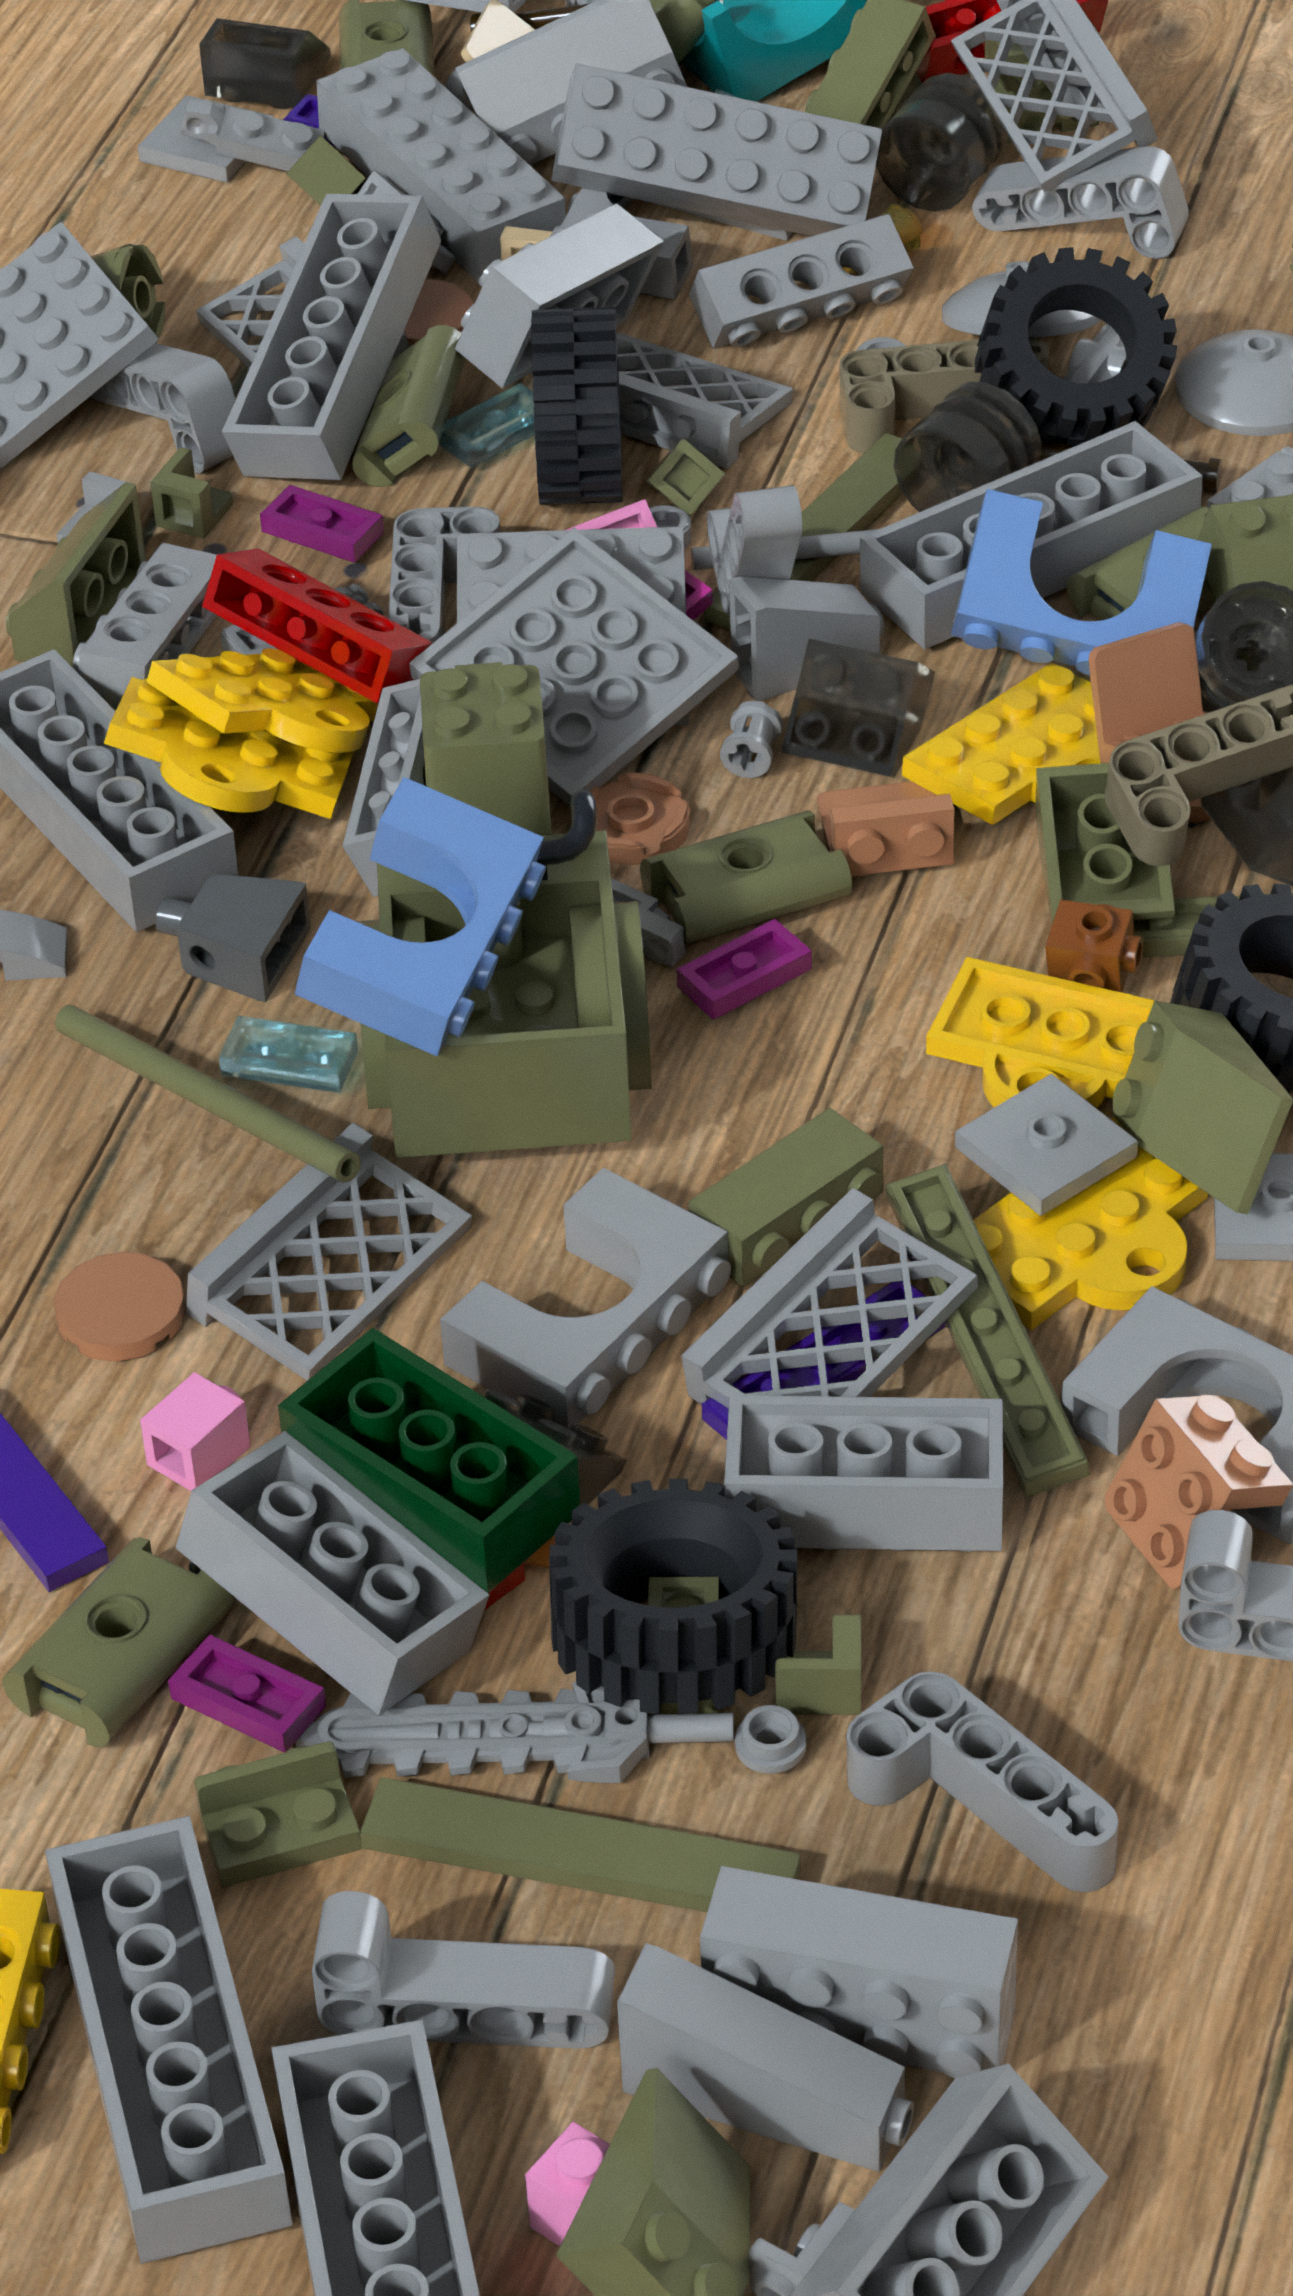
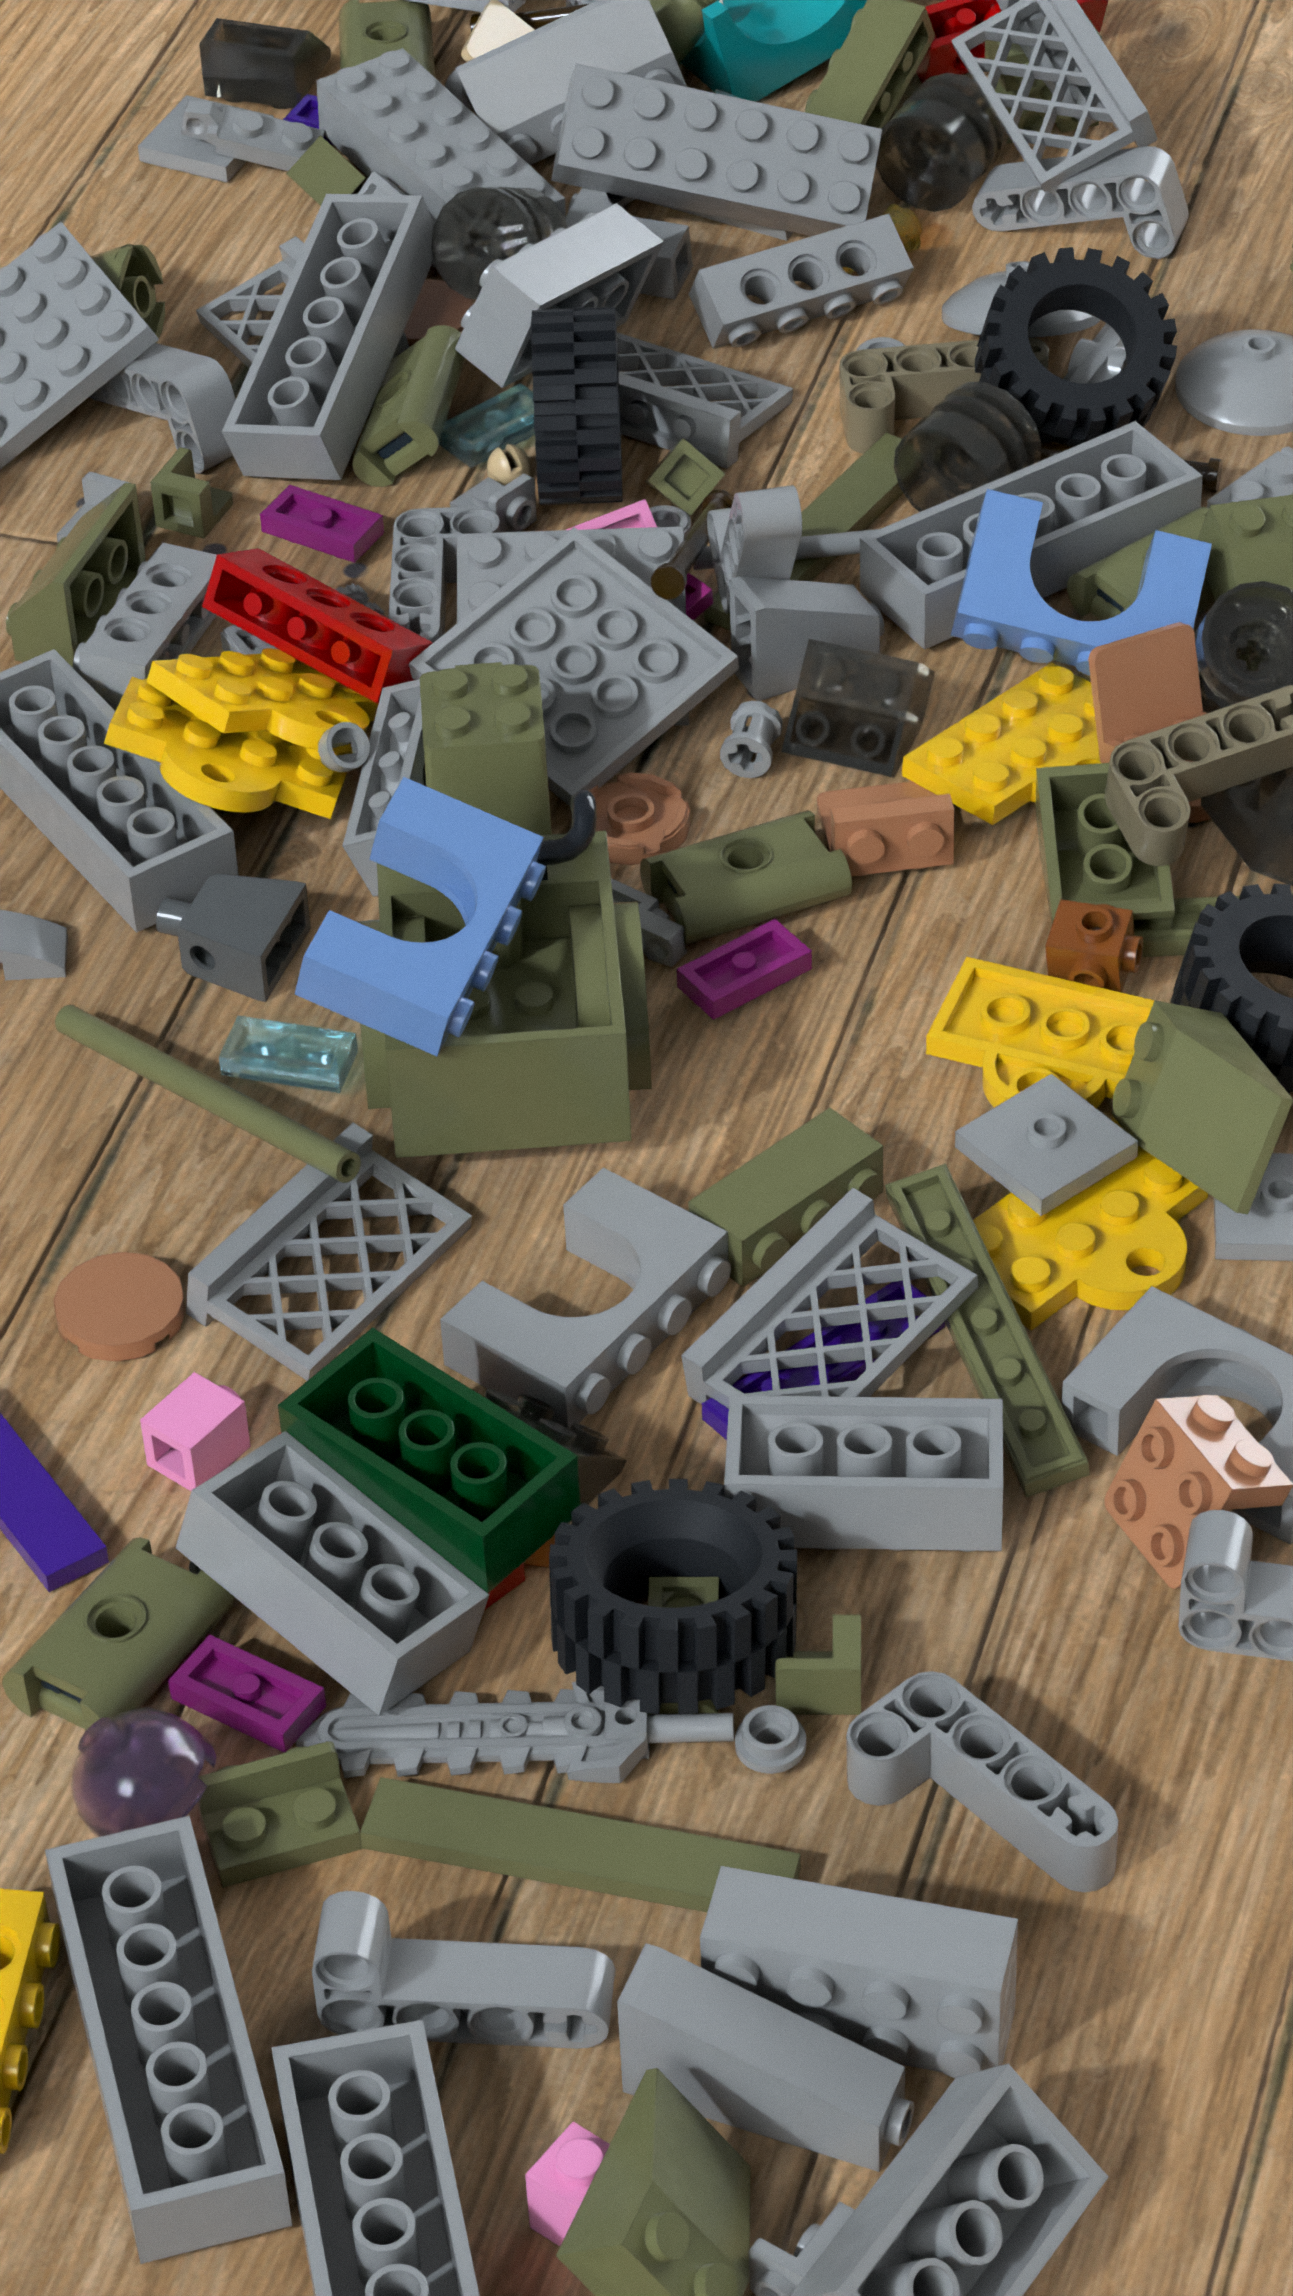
none -> clear purple cylinder [71,1707,217,1837]
none -> light grey hinge [318,722,370,772]
none -> clear smoke wheel [431,187,567,299]
none -> light grey bracket [450,473,537,532]
none -> tan hinge [487,444,531,486]
none -> dark brown bar [651,490,734,600]

